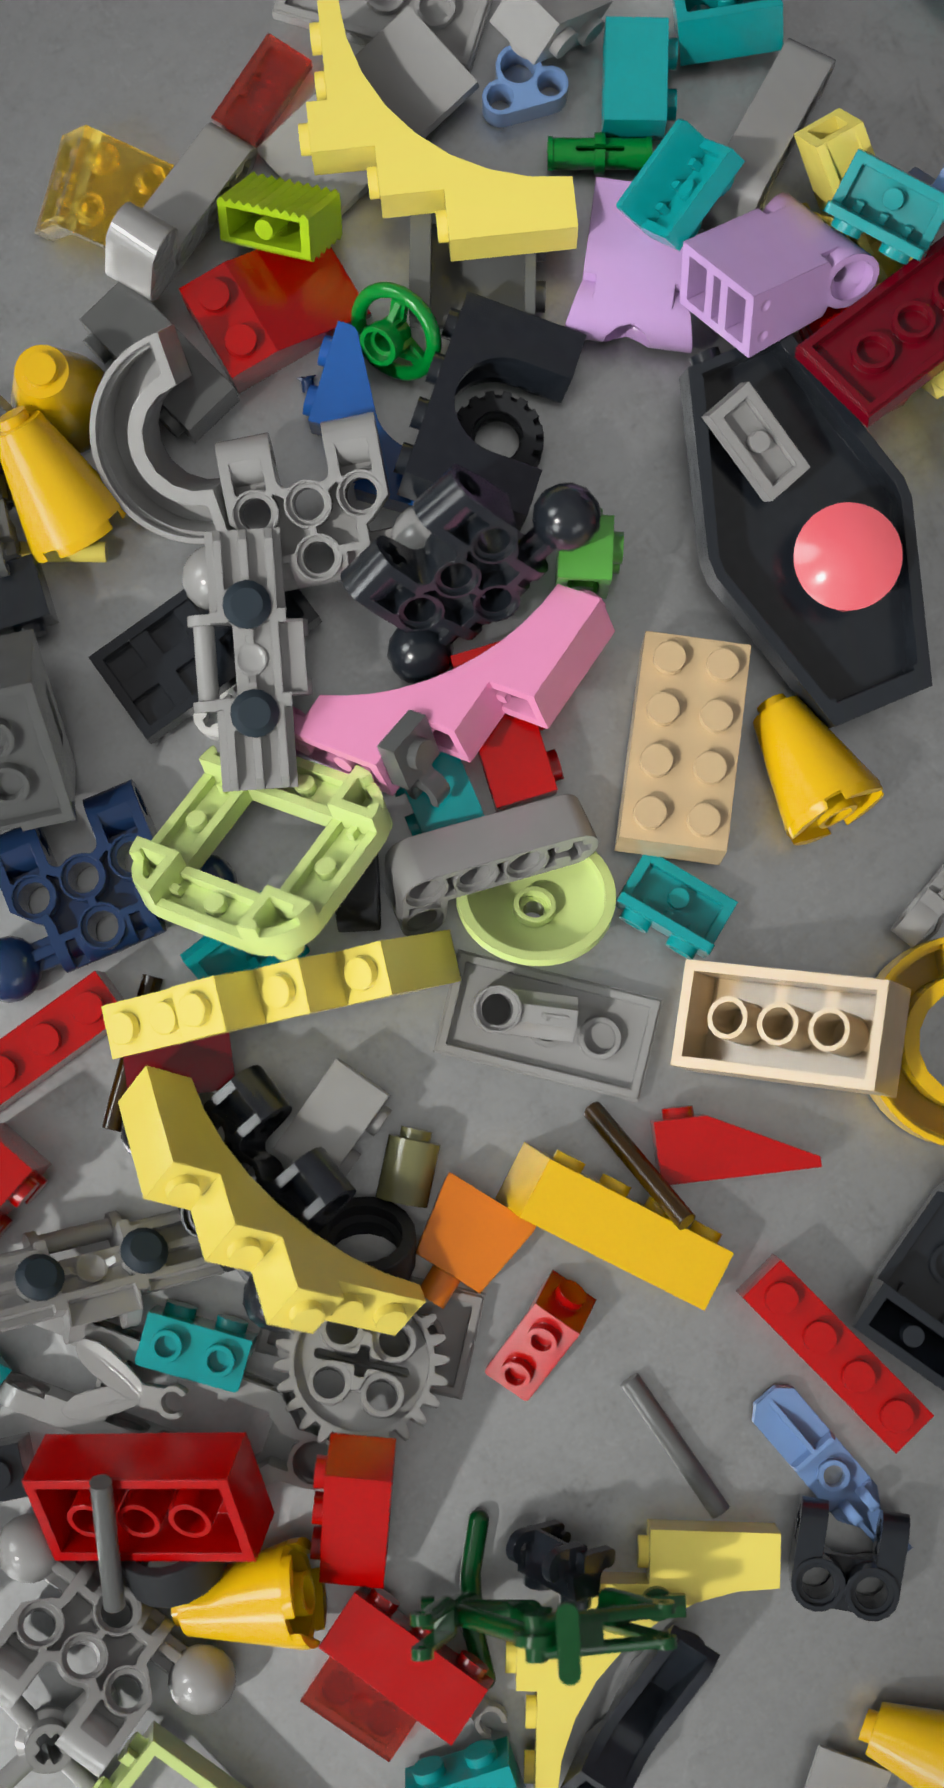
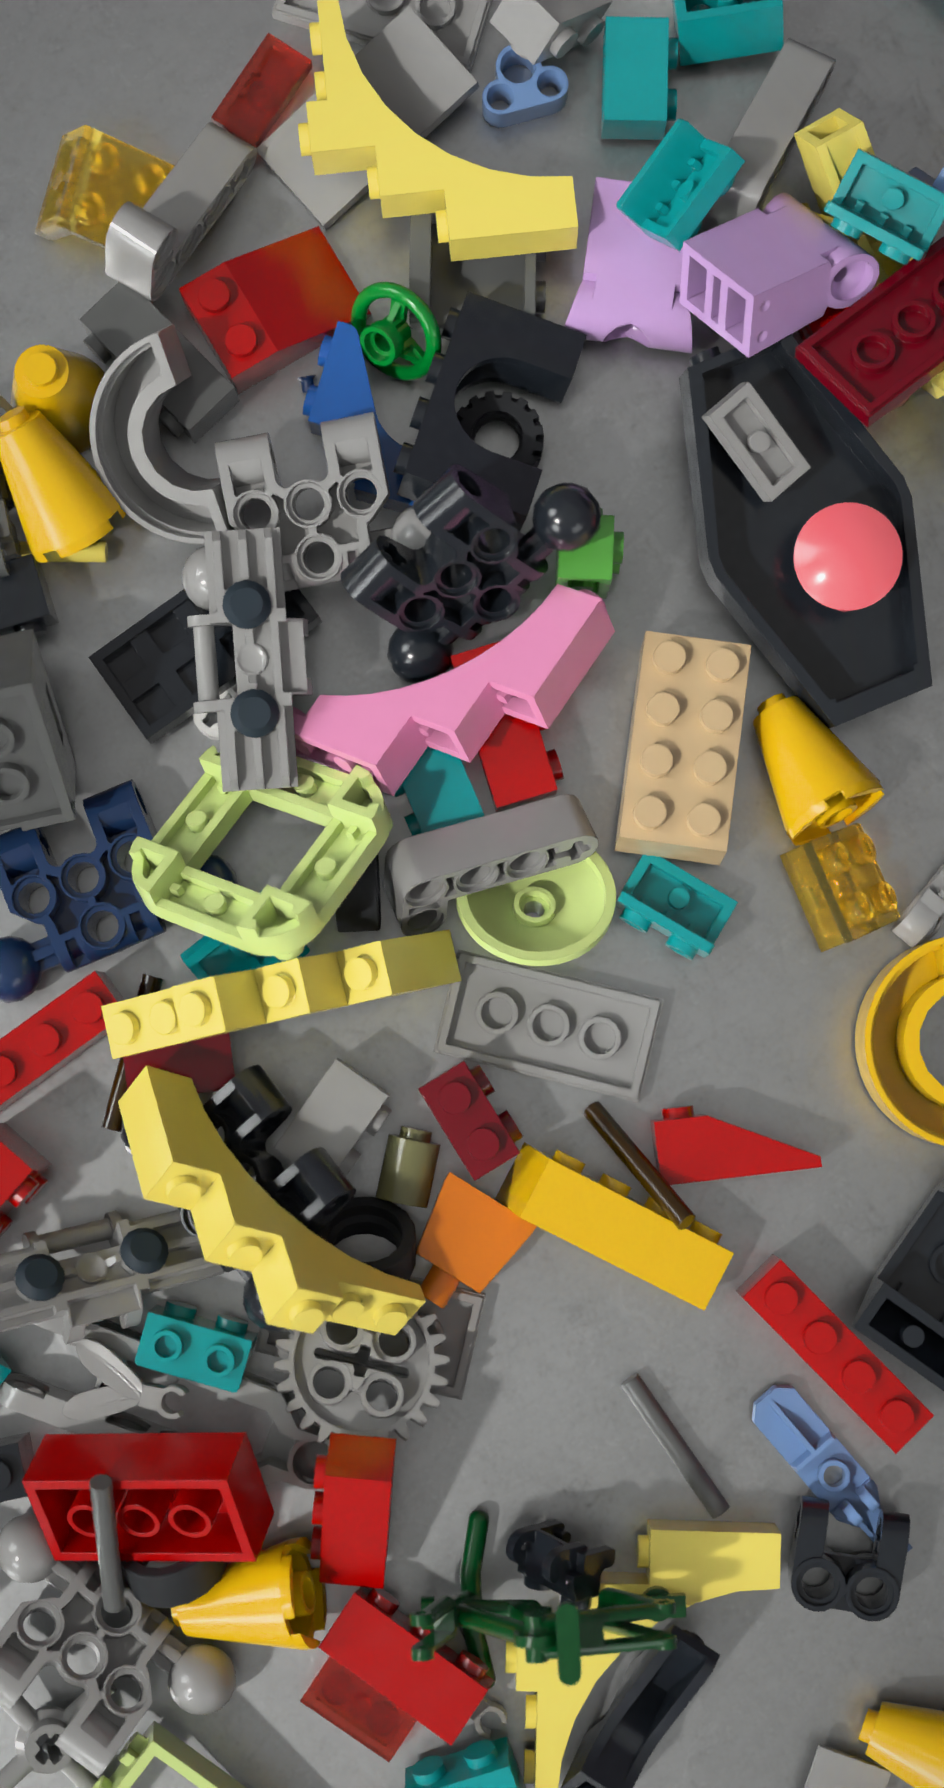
lime brick [217,171,343,262] -> none
dark grey plate [377,710,450,808] -> none
light grey piece [470,985,579,1043] -> none
red bracket [485,1270,596,1401] -> none
green pin [547,132,652,175] -> none
tan brick [670,959,911,1098] -> none
none -> dark red brick [418,1060,523,1181]
none -> clear yellow bracket [780,823,900,952]

